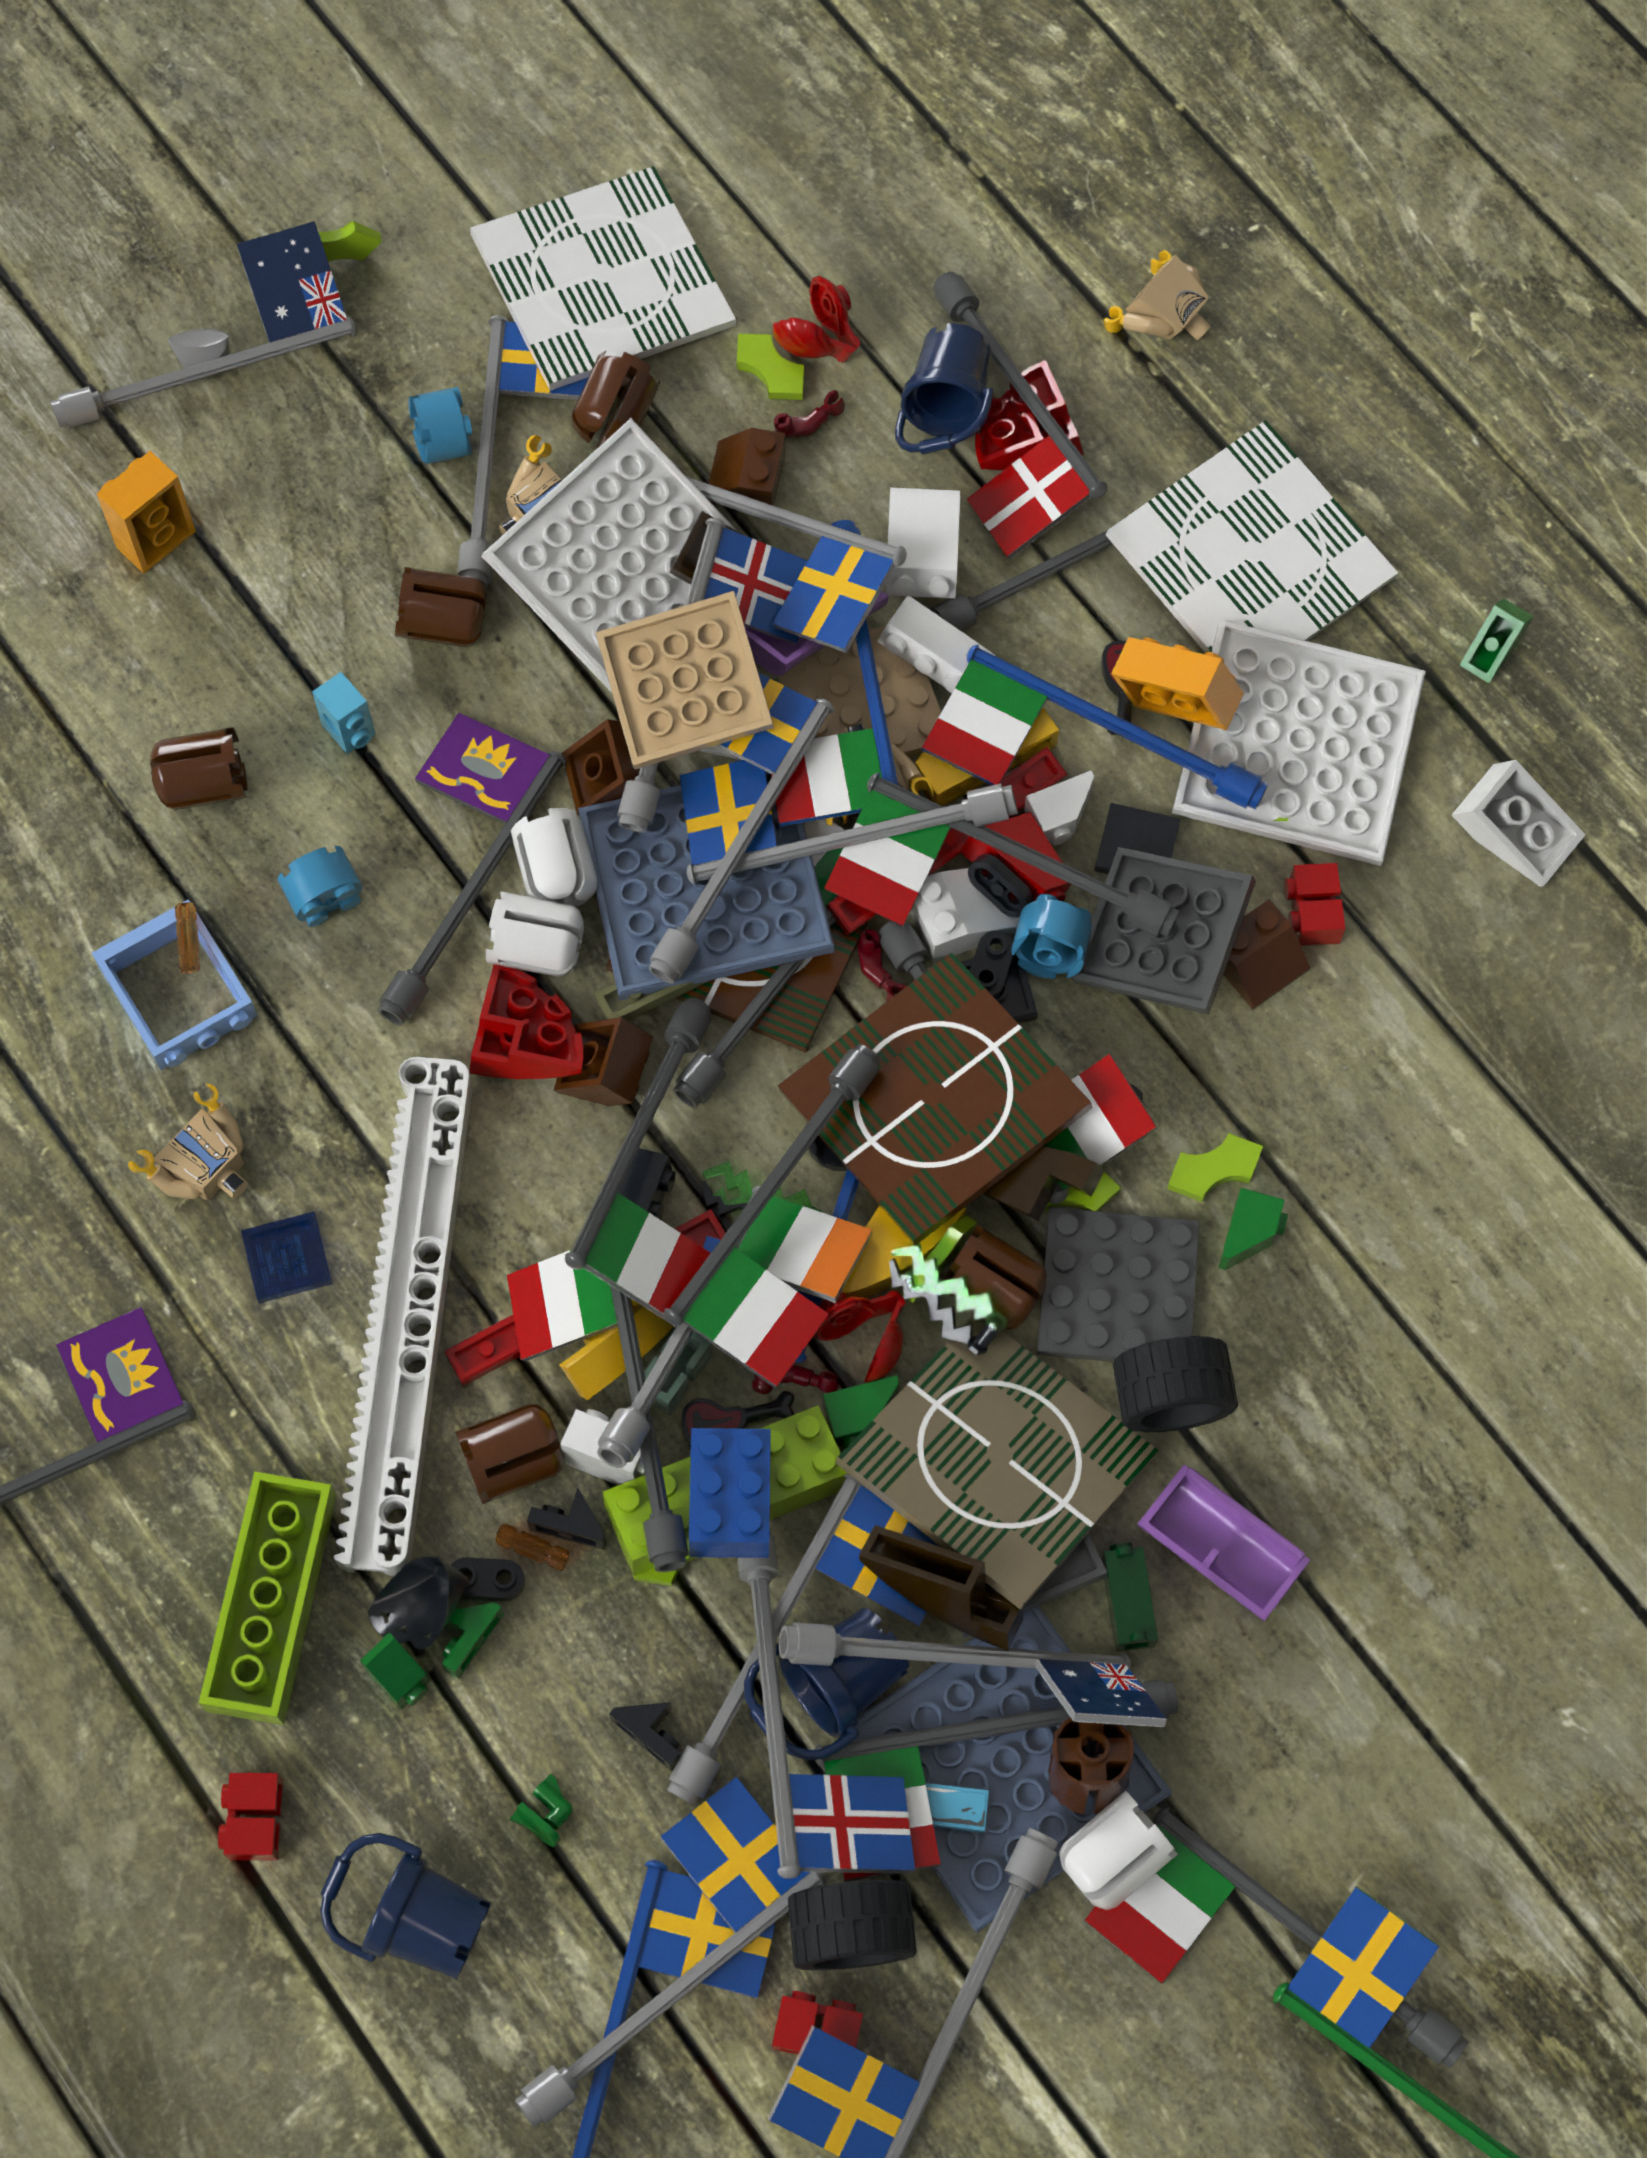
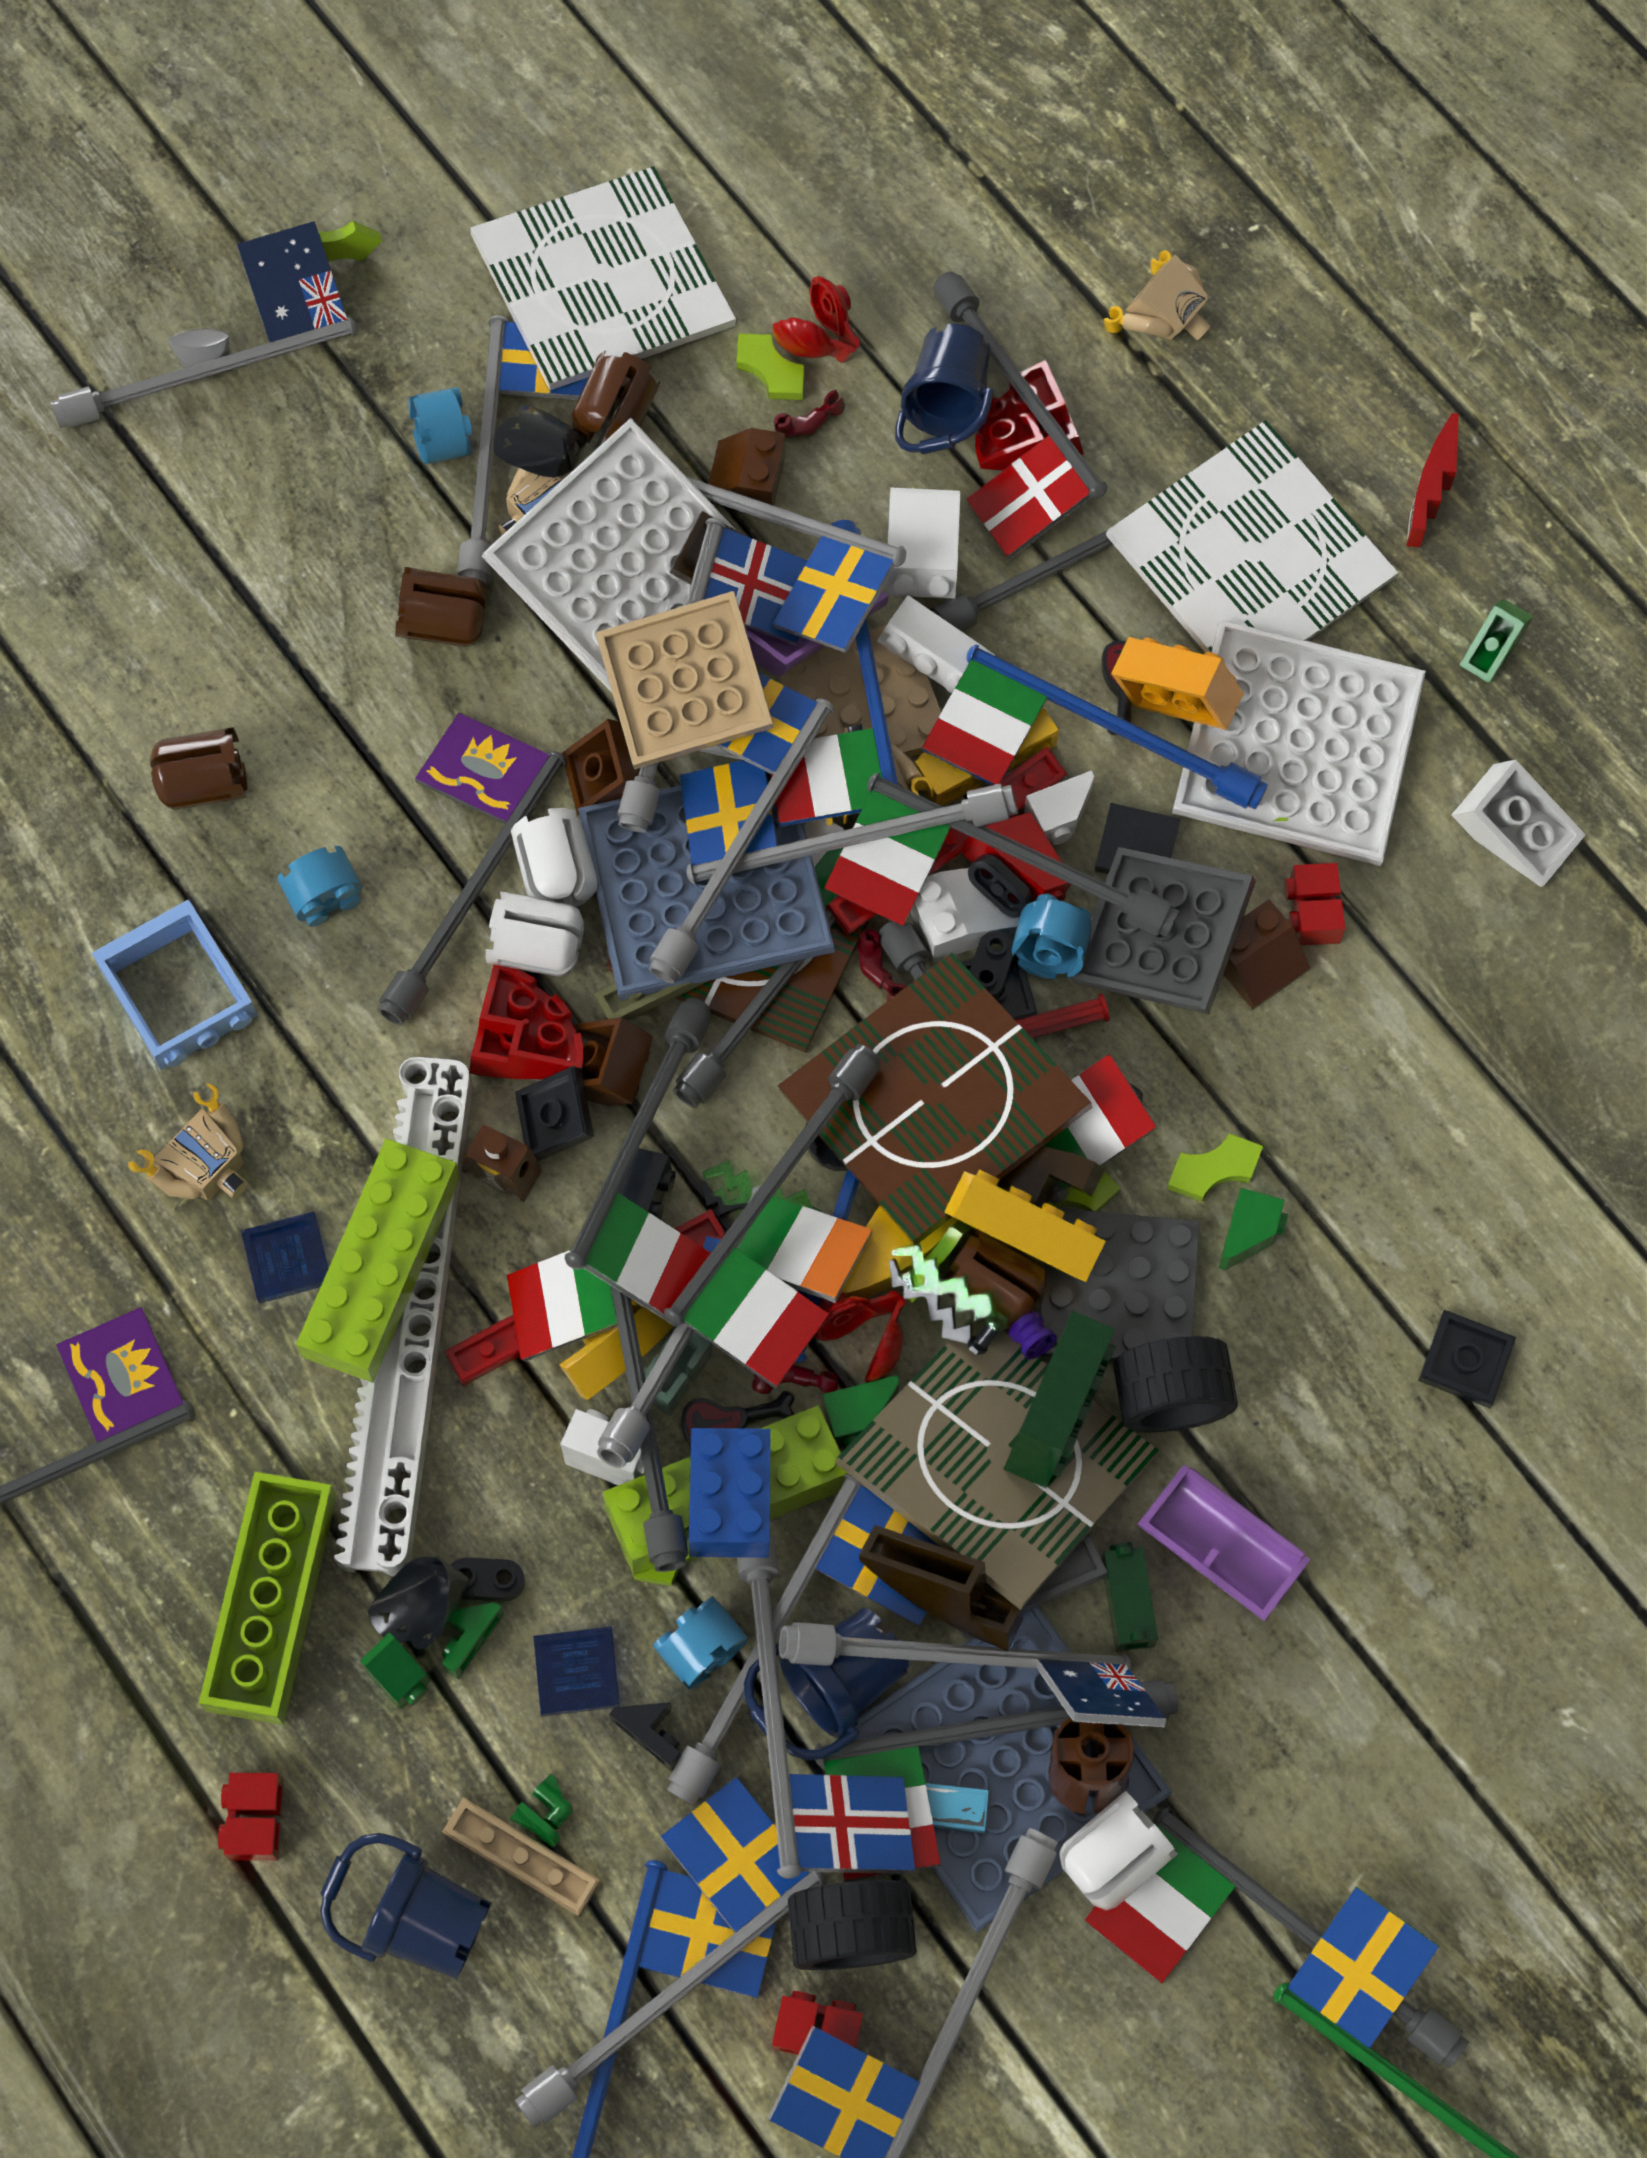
light orange brick [96,451,196,574] -> none
clear orange axle [175,902,200,974] -> none
medium azure brick [312,672,375,754] -> none
reddish brown cylinder [456,1404,564,1504] -> none
clear orange axle [495,1523,570,1571] -> none
black slope [527,1488,606,1550] -> none
none -> lime brick [296,1138,461,1383]
none -> tan tile [442,1797,601,1917]
none -> reddish brown torso [462,1125,542,1202]
none -> black piece [494,405,587,478]
none -> black tile [515,1066,594,1161]
none -> clear blue tile [533,1626,620,1717]
none -> dark azure brick [653,1596,748,1690]
none -> yellow brick [944,1170,1106,1282]
none -> dark green brick [1003,1310,1116,1488]
none -> dark purple wheel [1008,1311,1057,1360]
none -> red axle [1015,993,1110,1039]
none -> red slope [1406,413,1459,547]
none -> black tile [1418,1310,1516,1409]

